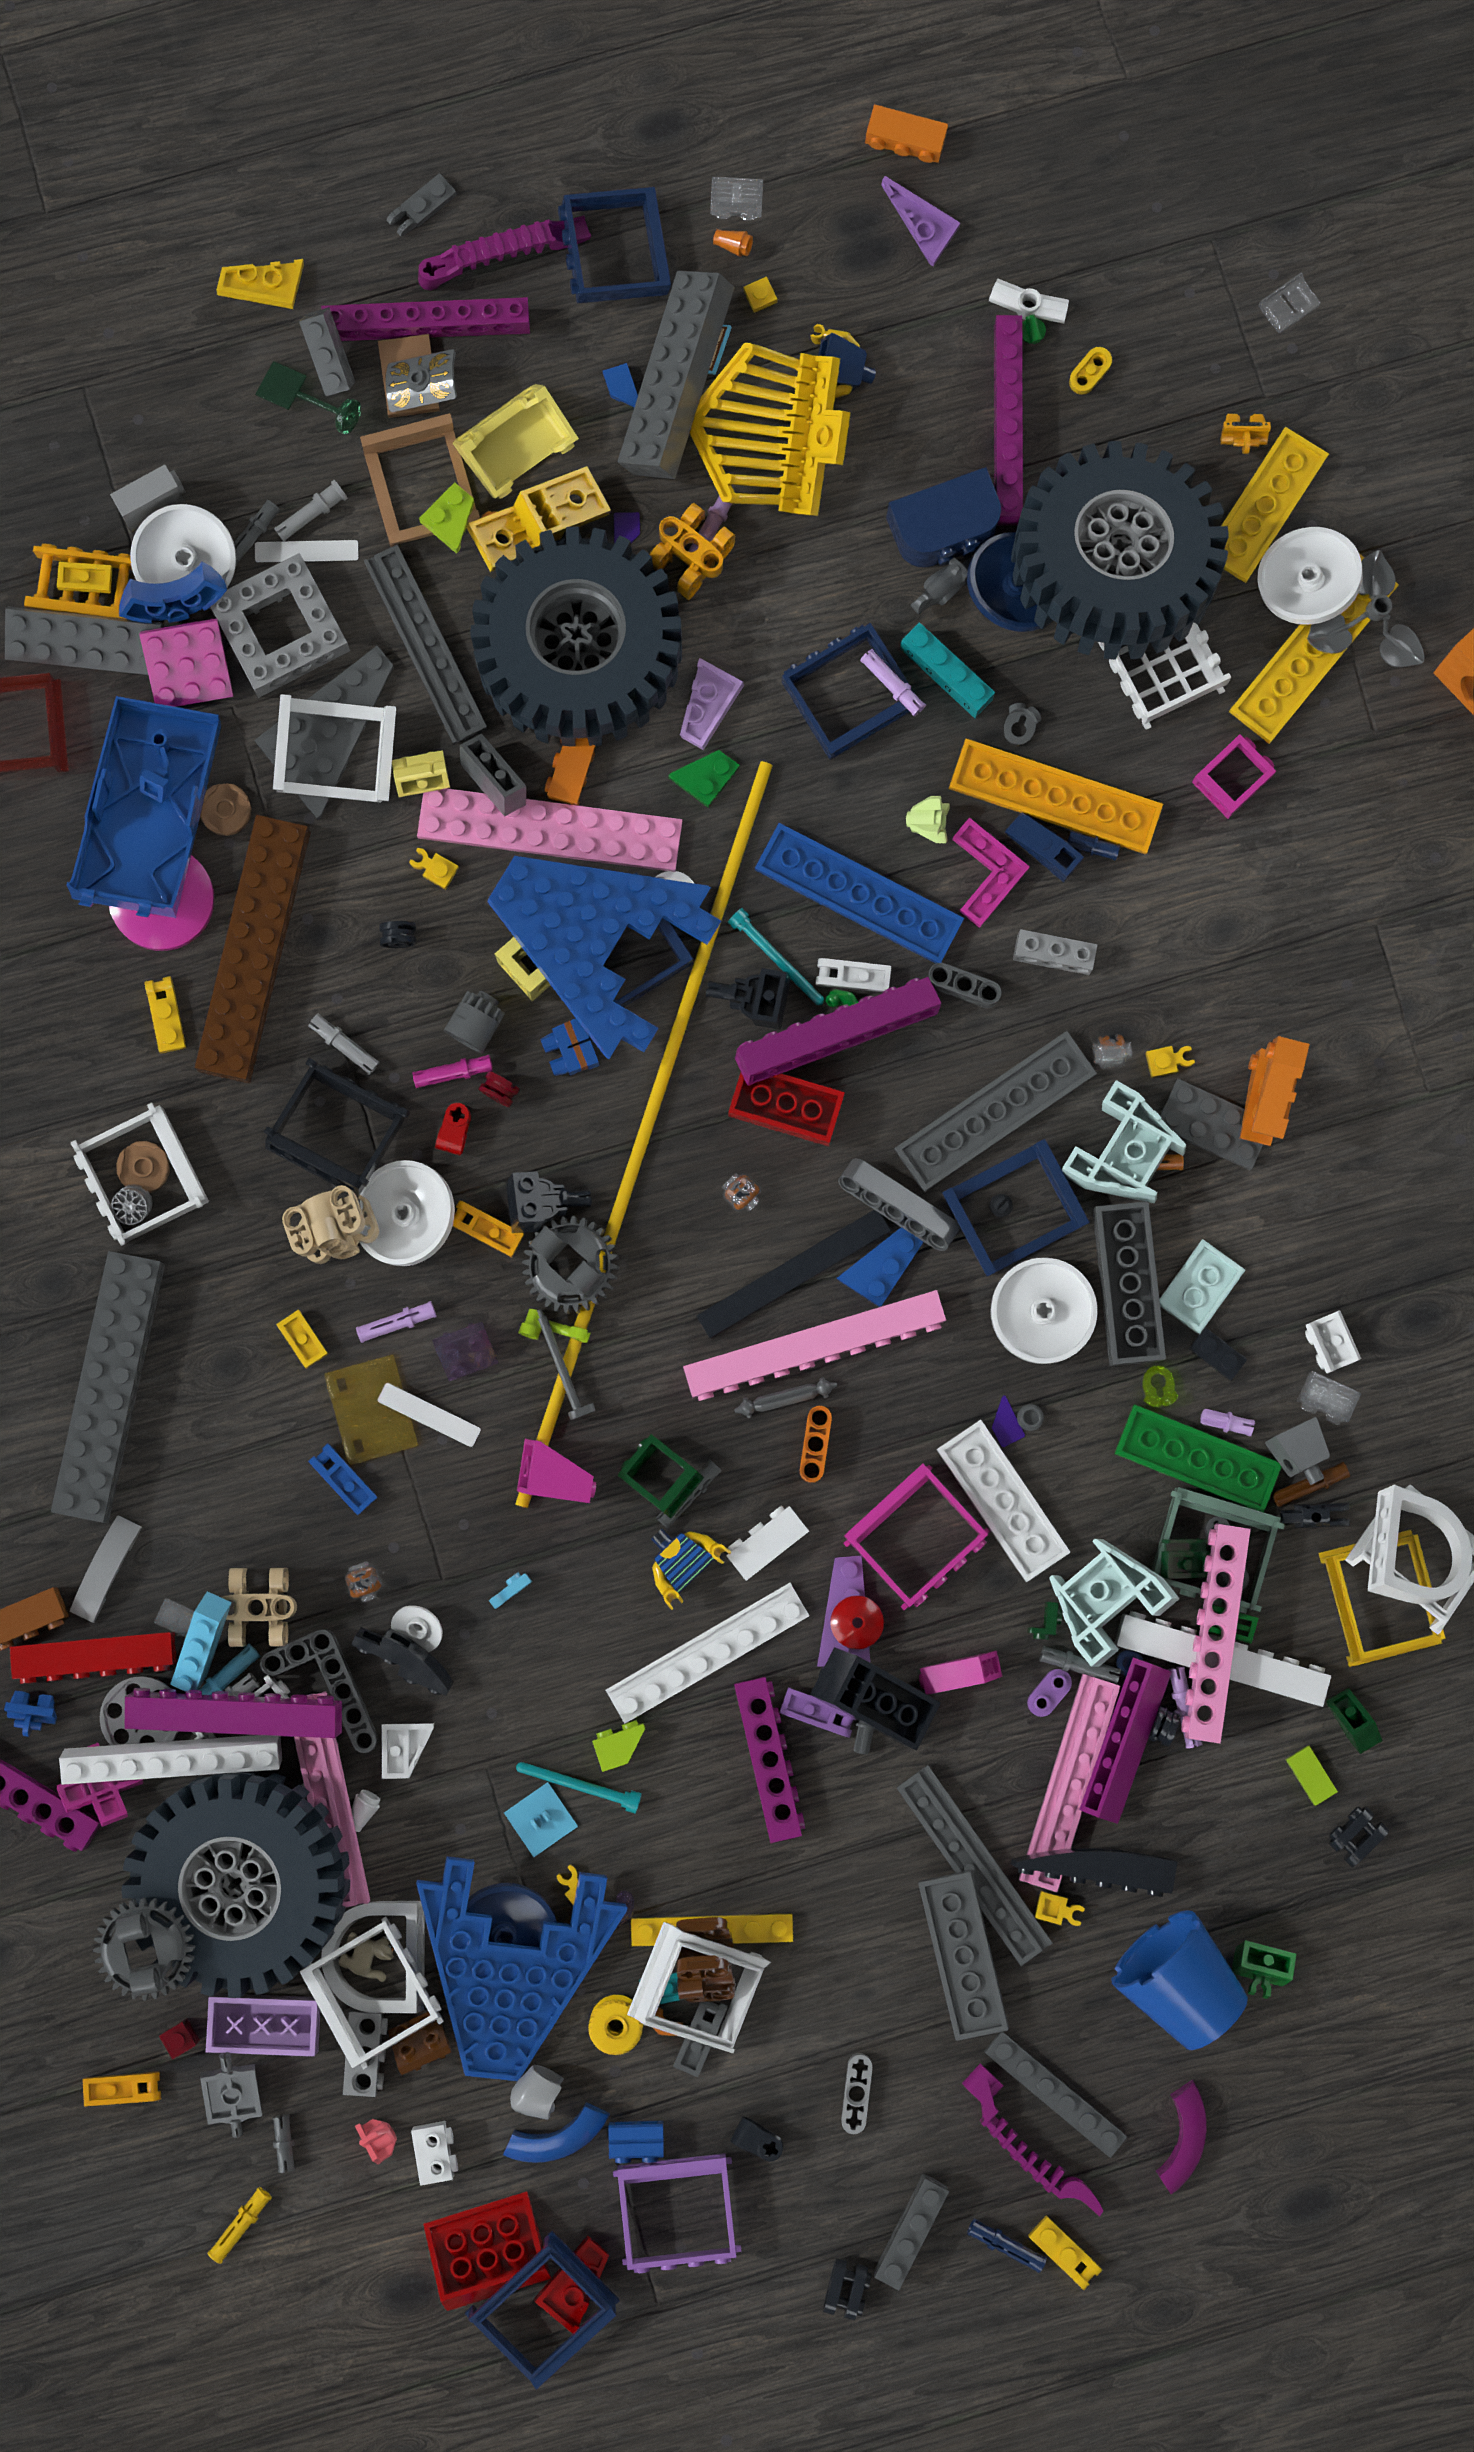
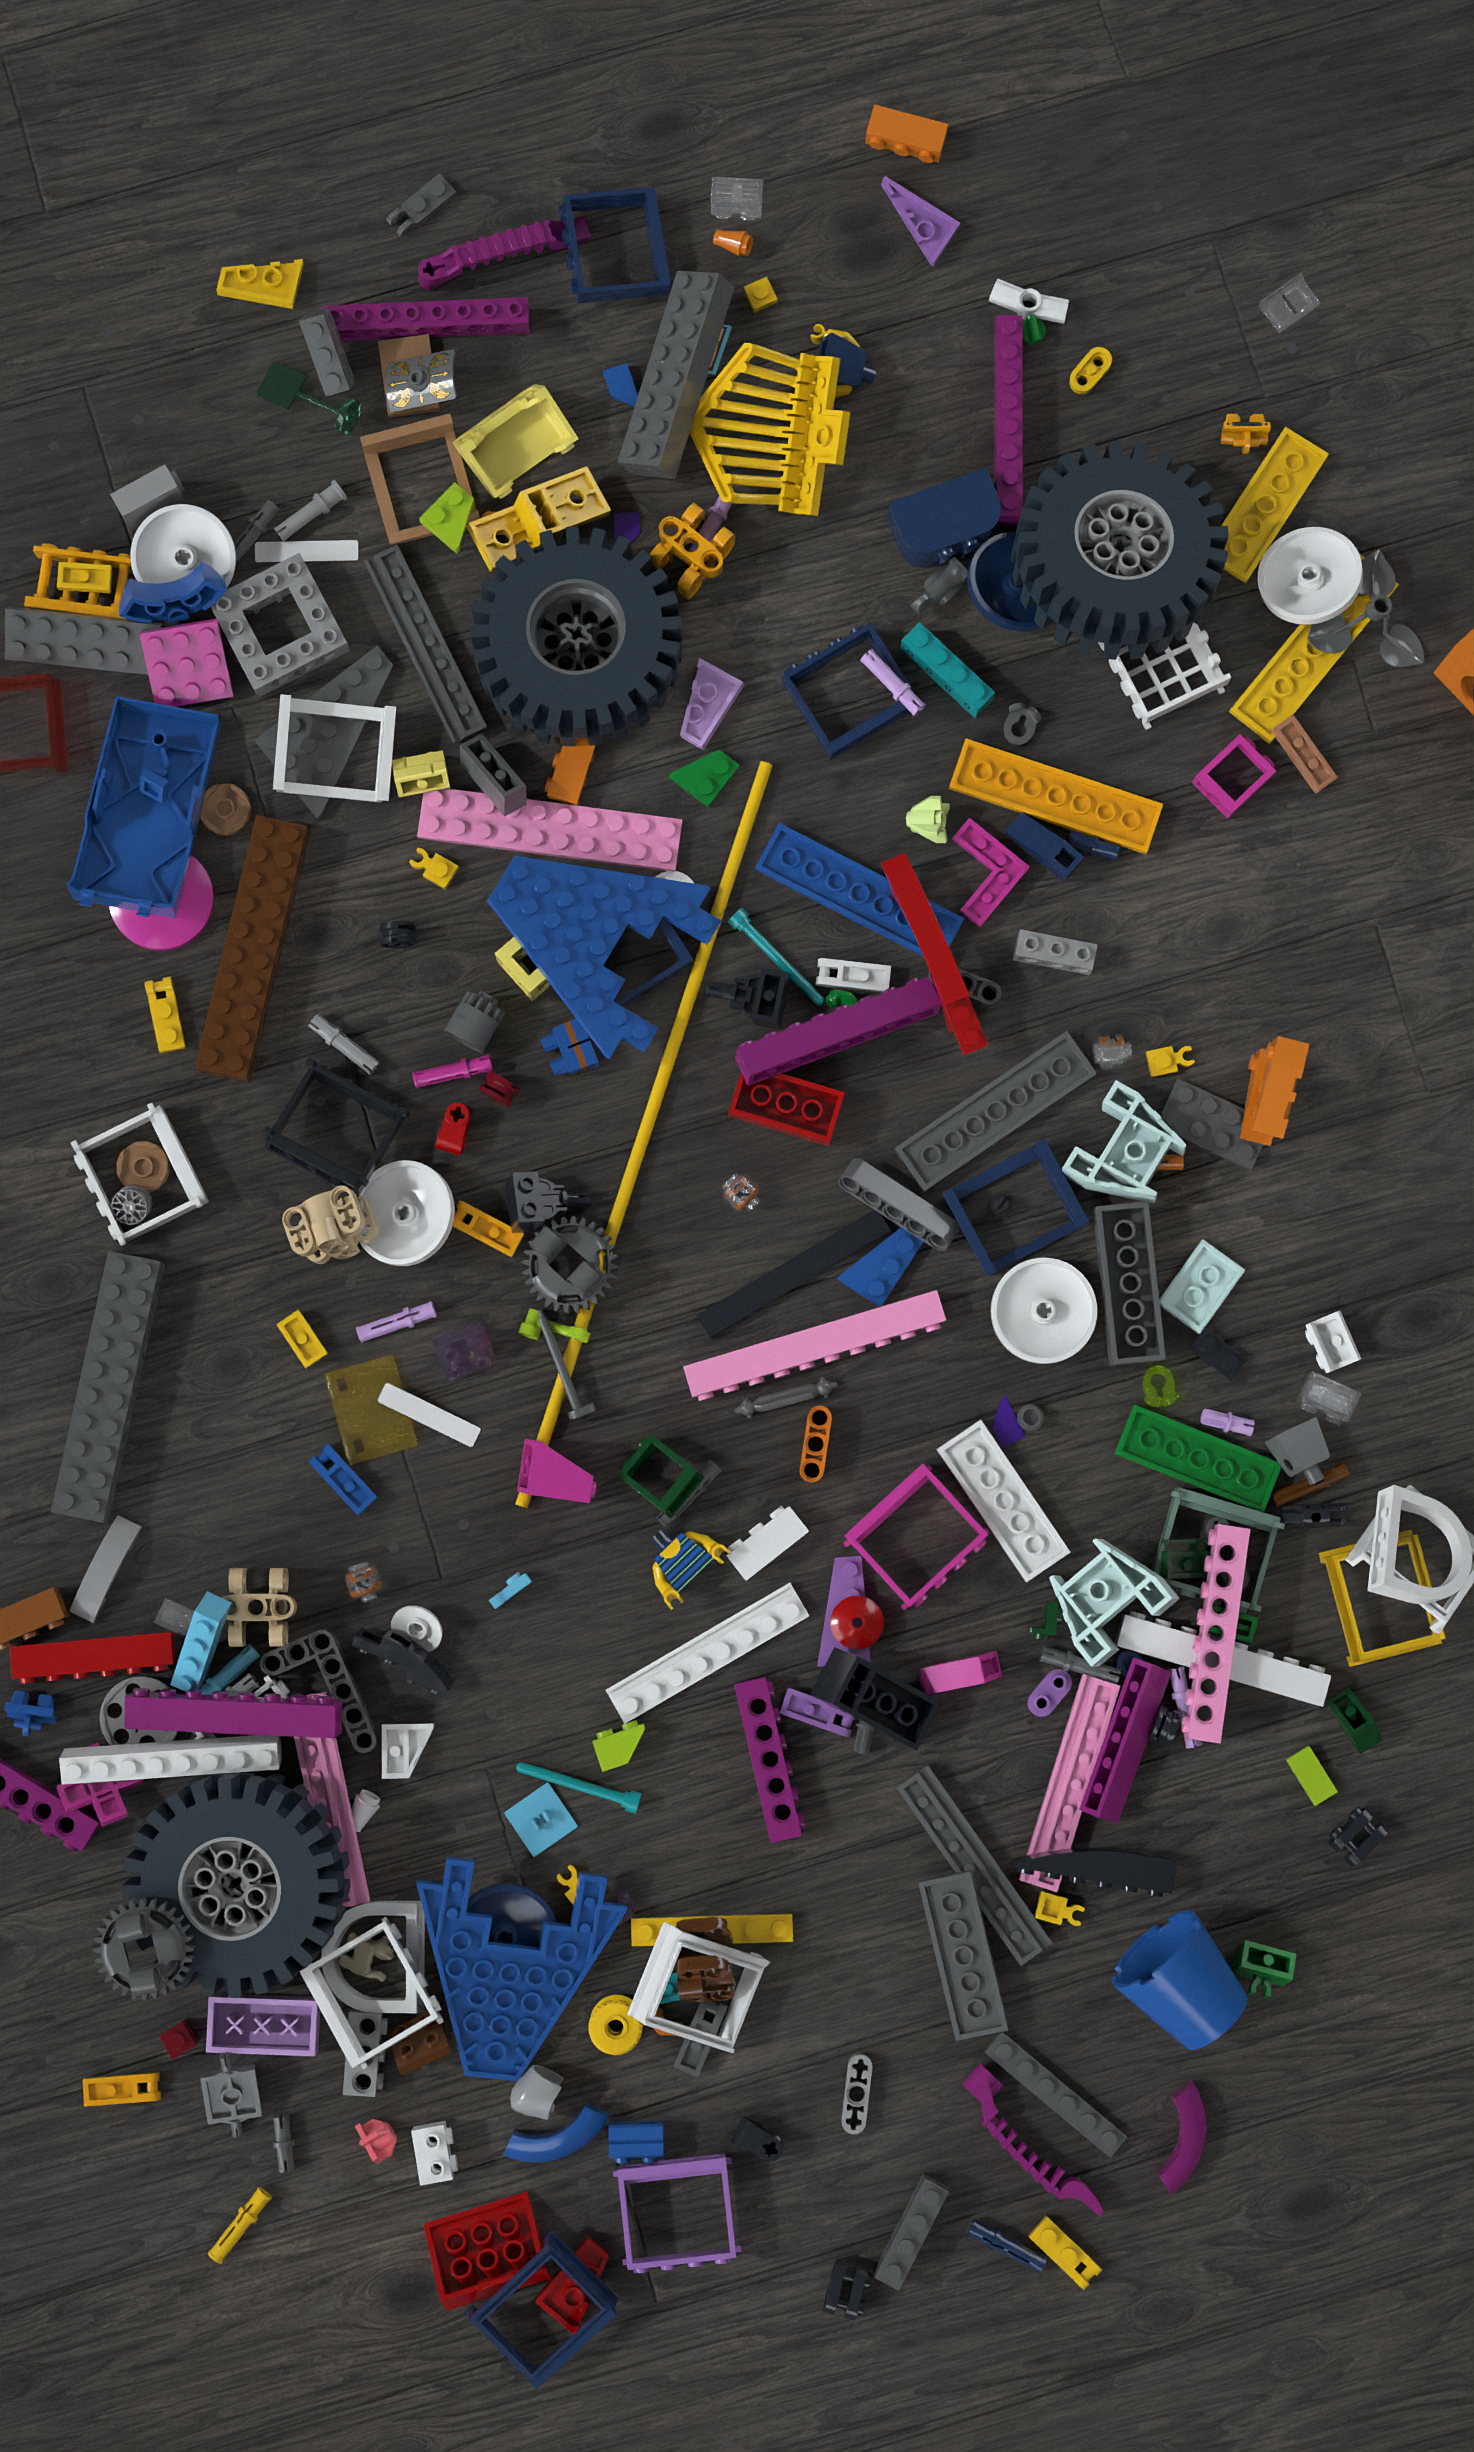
none -> red slope [881,853,988,1056]
none -> nougat tile [1270,714,1338,793]

